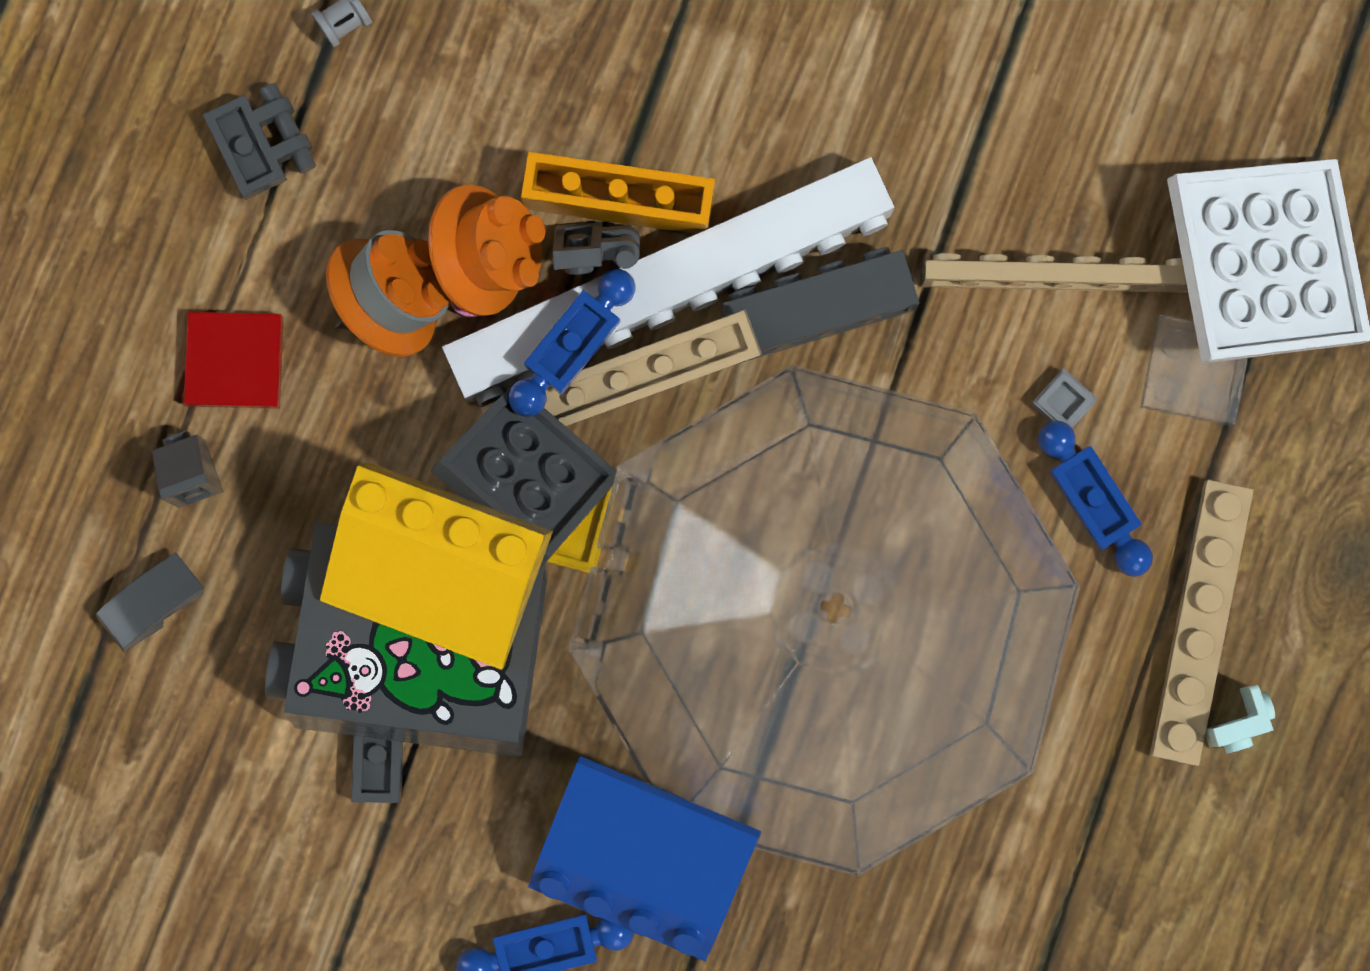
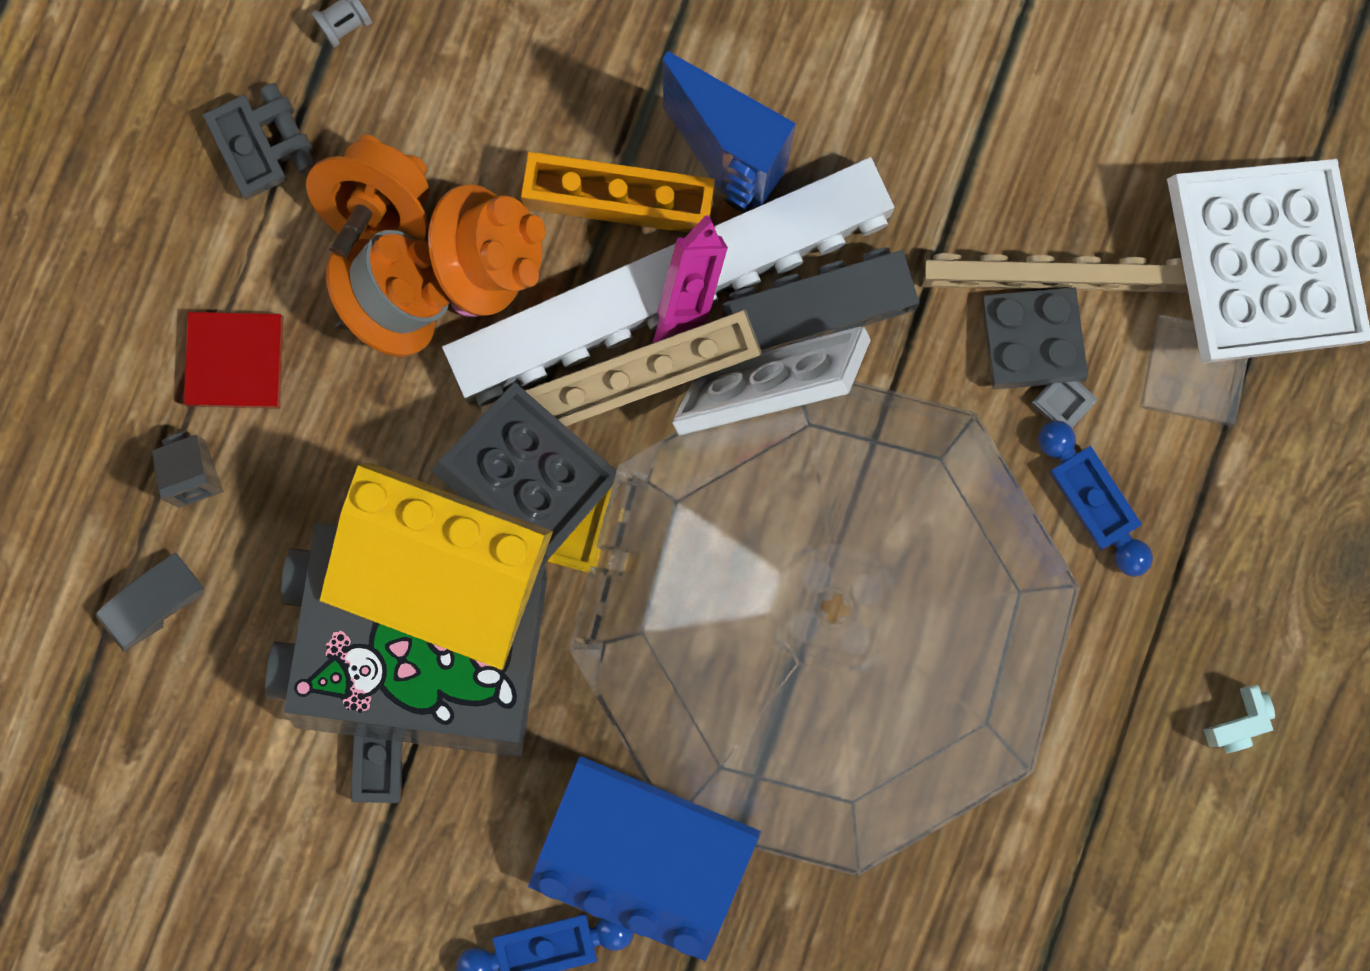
blue plate [509,269,636,417] -> none
dark grey plate [553,222,640,275] -> none
tan plate [1149,480,1254,766] -> none
none -> orange piece [306,134,429,258]
none -> dark pink plate [653,215,728,343]
none -> blue slope [663,51,796,213]
none -> white tile [672,326,871,436]
none -> dark grey plate [982,287,1088,390]

